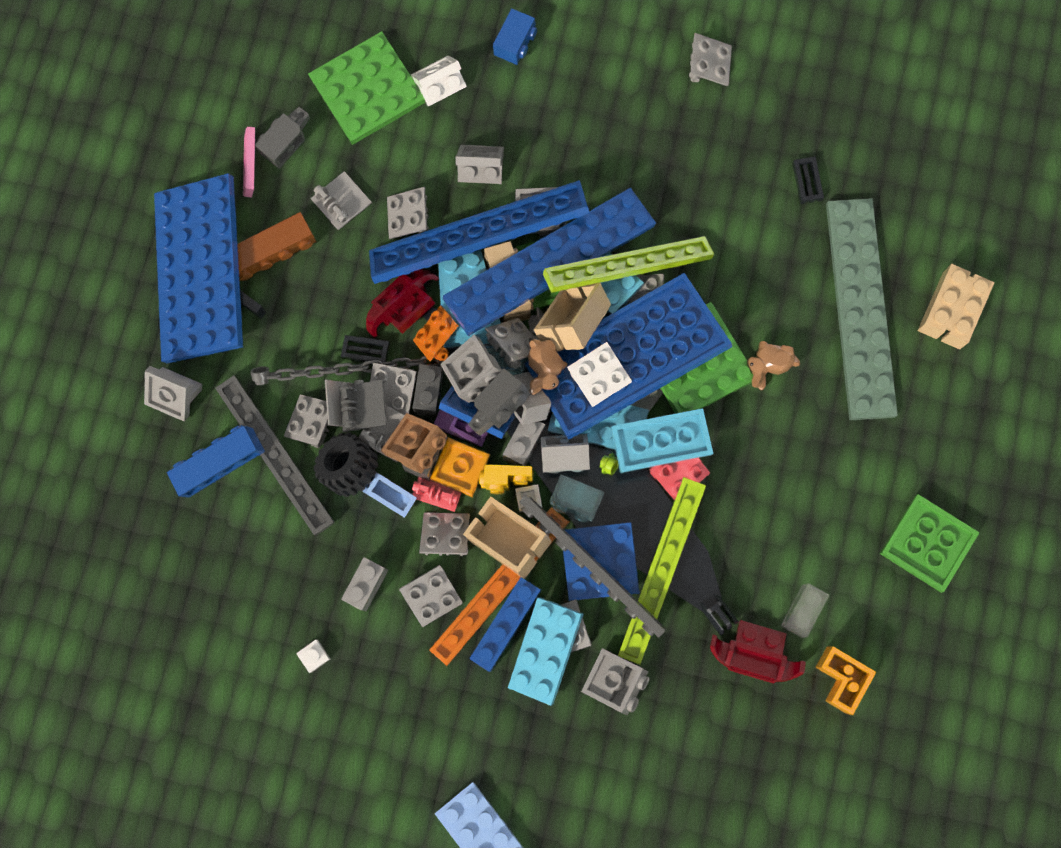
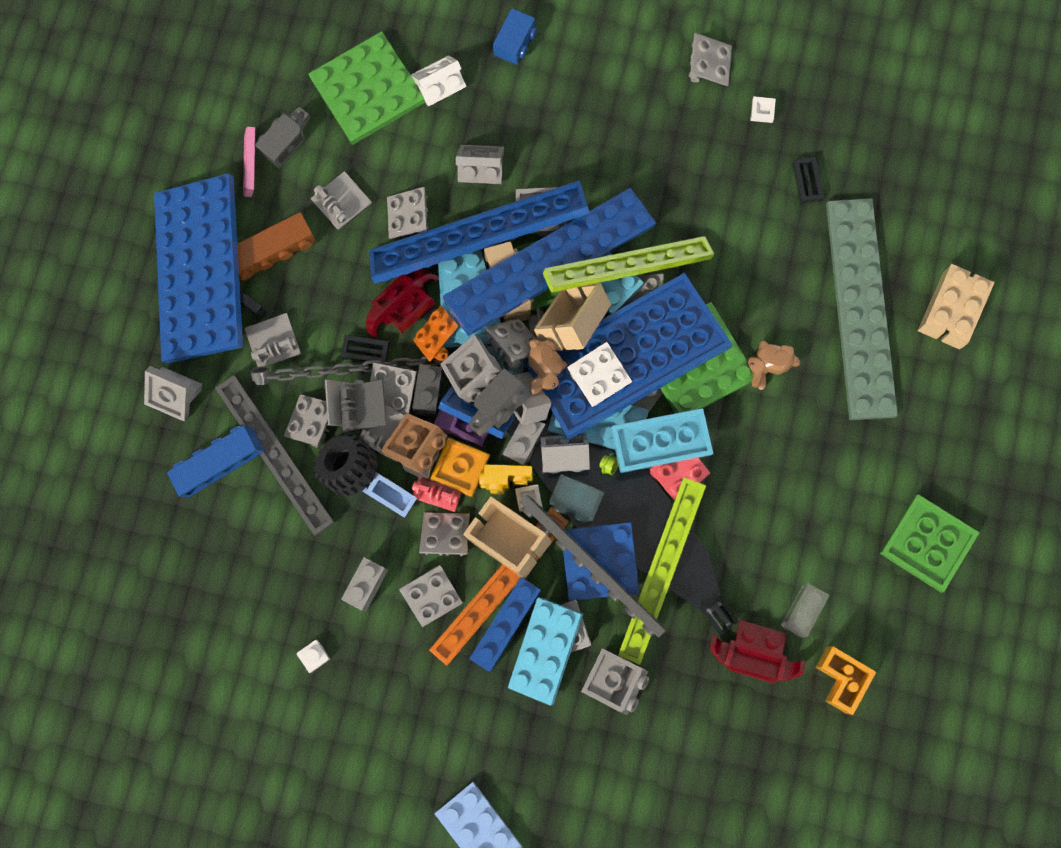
none -> light grey hinge [245,313,301,367]
none -> white plate [750,97,775,123]

